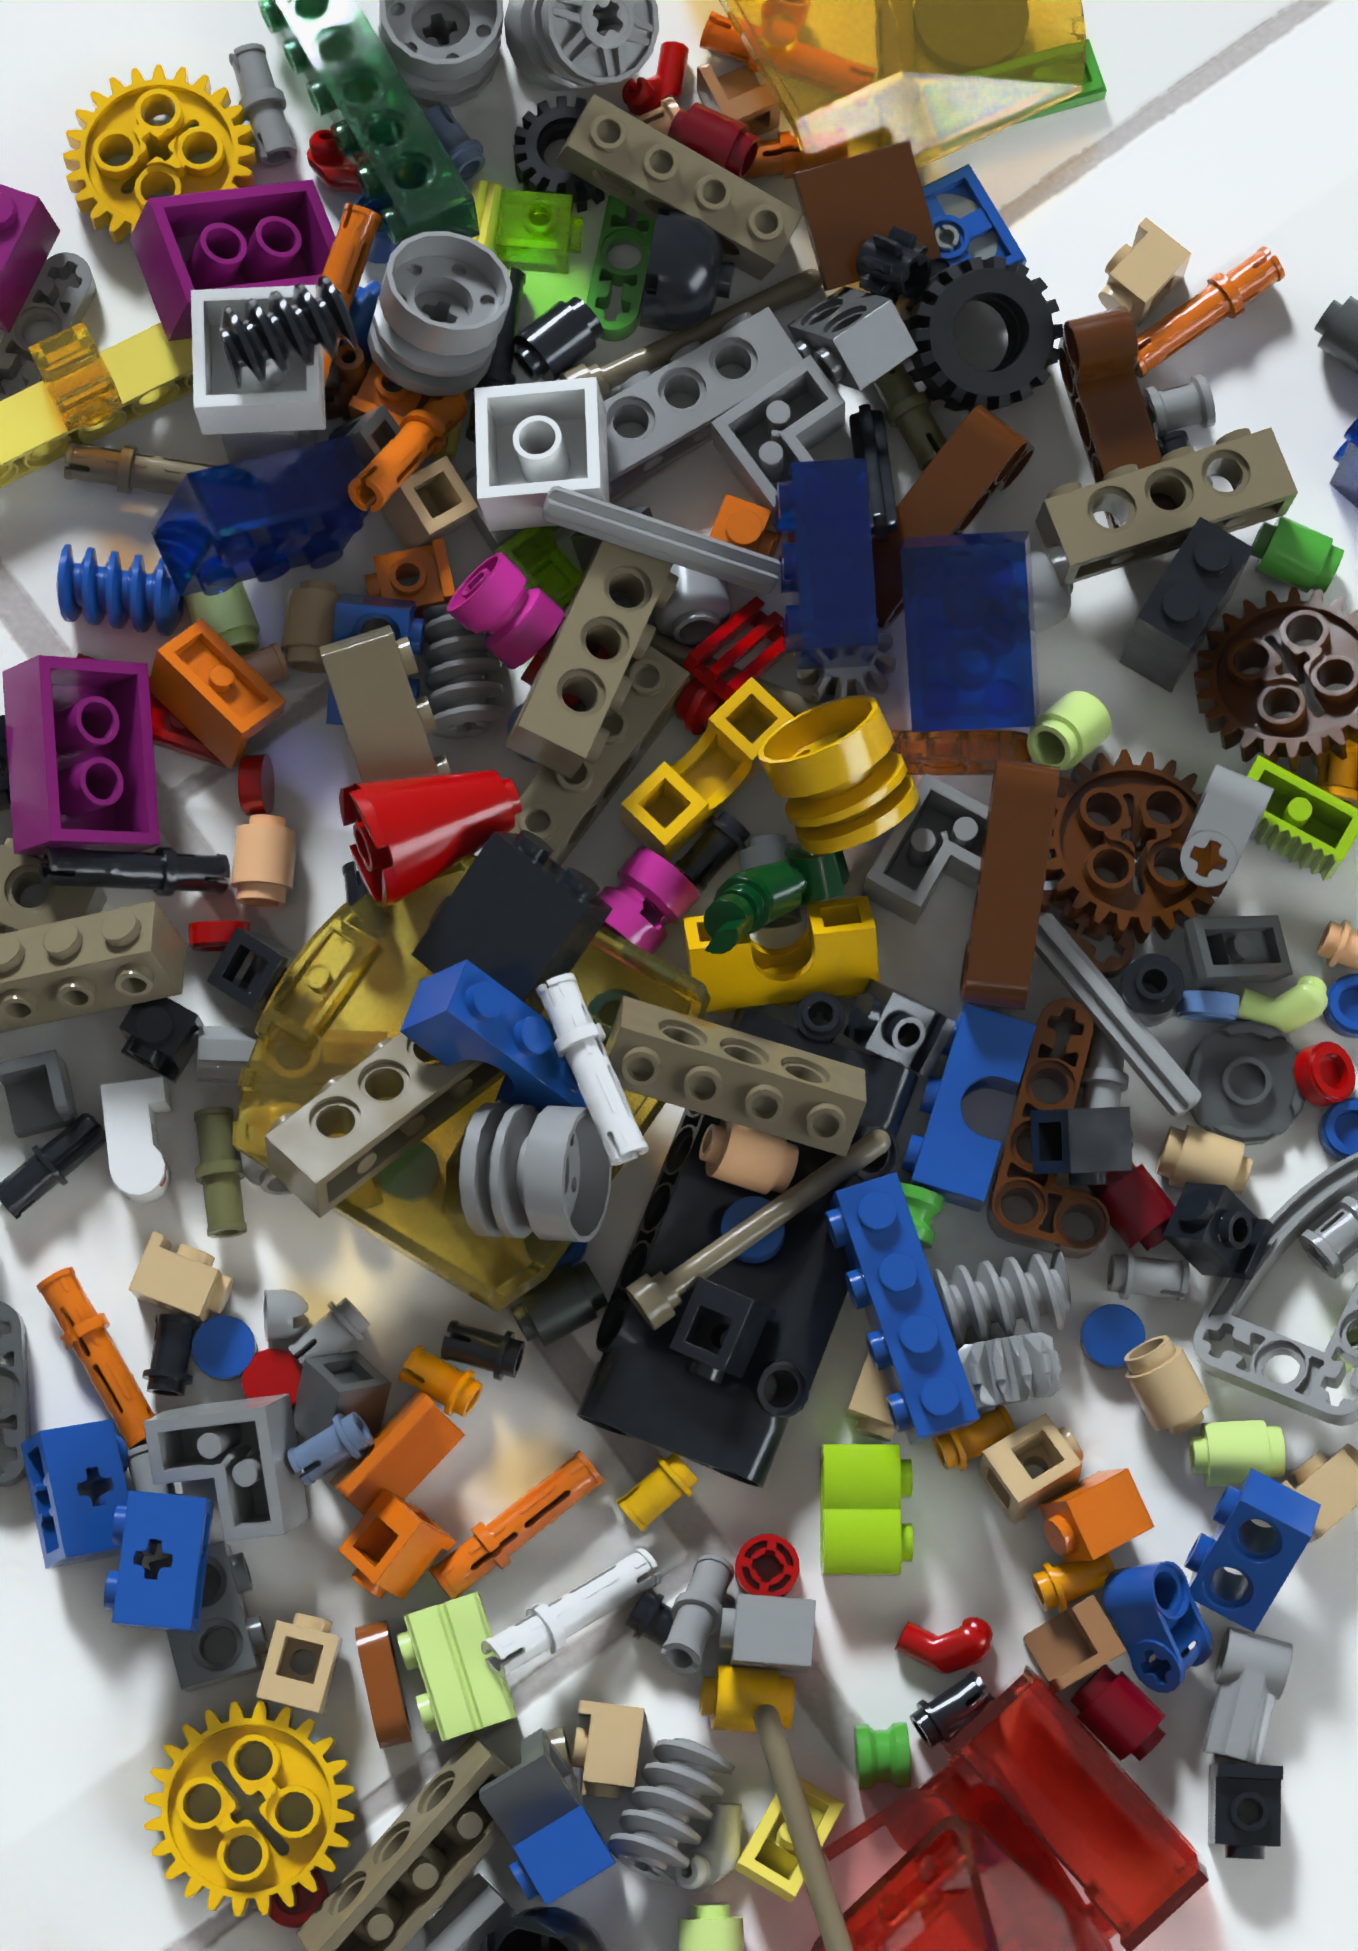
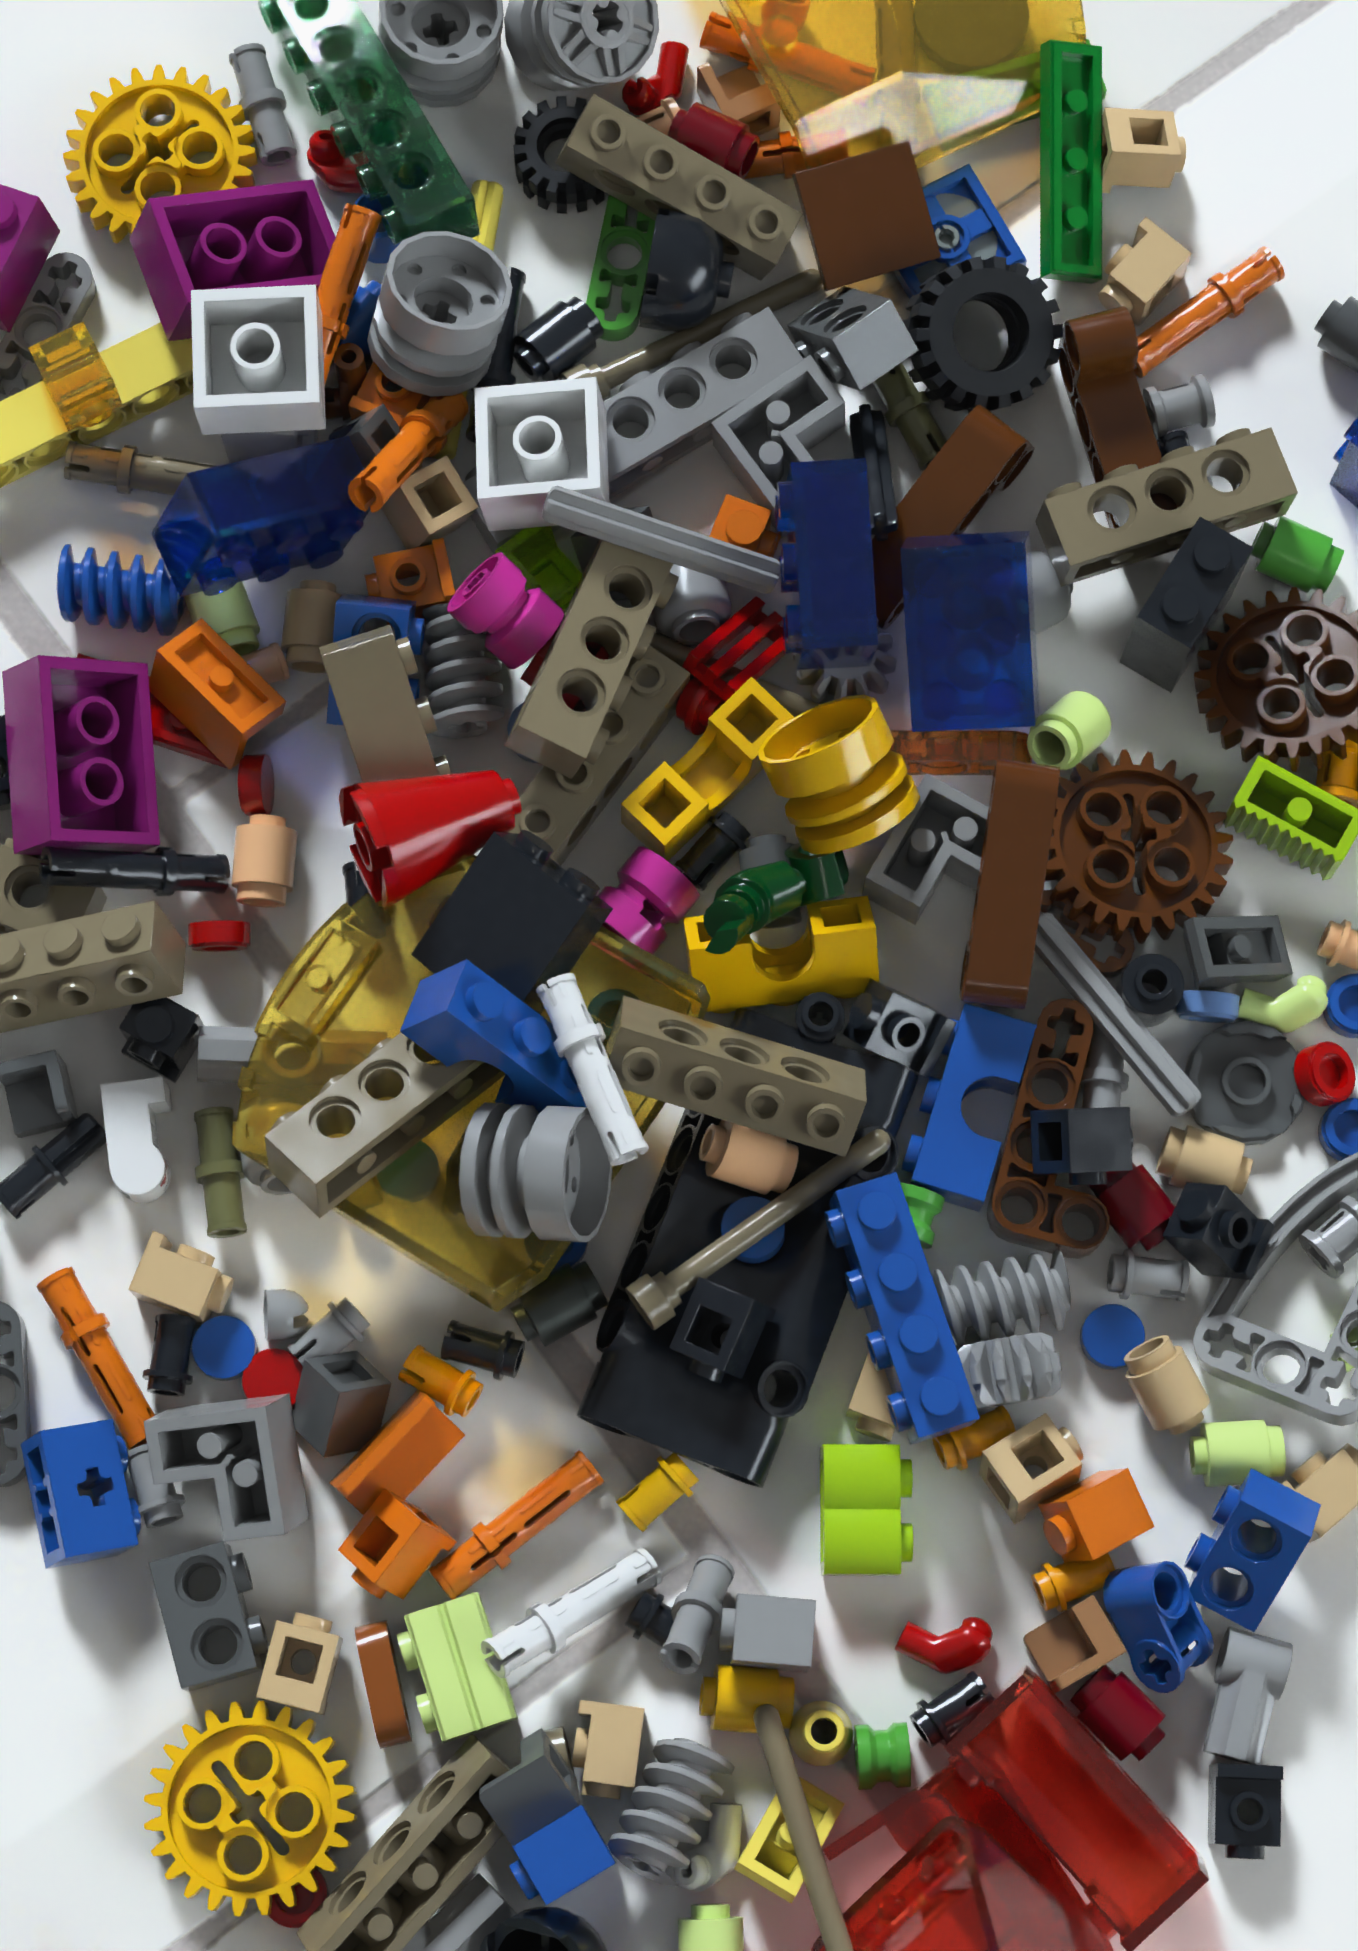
blue brick [104,1490,214,1634] -> none
black brick [207,927,308,1015] -> none
black piece [219,276,359,388] -> none
sand blue pin [287,1412,374,1486] -> none
sand blue pin [416,104,485,181] -> none
clear neon green brick [496,189,584,274] -> none
red wheel [735,1534,800,1597] -> none
black gear [856,226,931,306] -> none
light grey piece [1180,764,1275,888] -> none
none -> light yellow cone [789,1701,853,1766]
none -> green tile [1040,39,1102,284]
none -> tan brick [1102,108,1186,193]

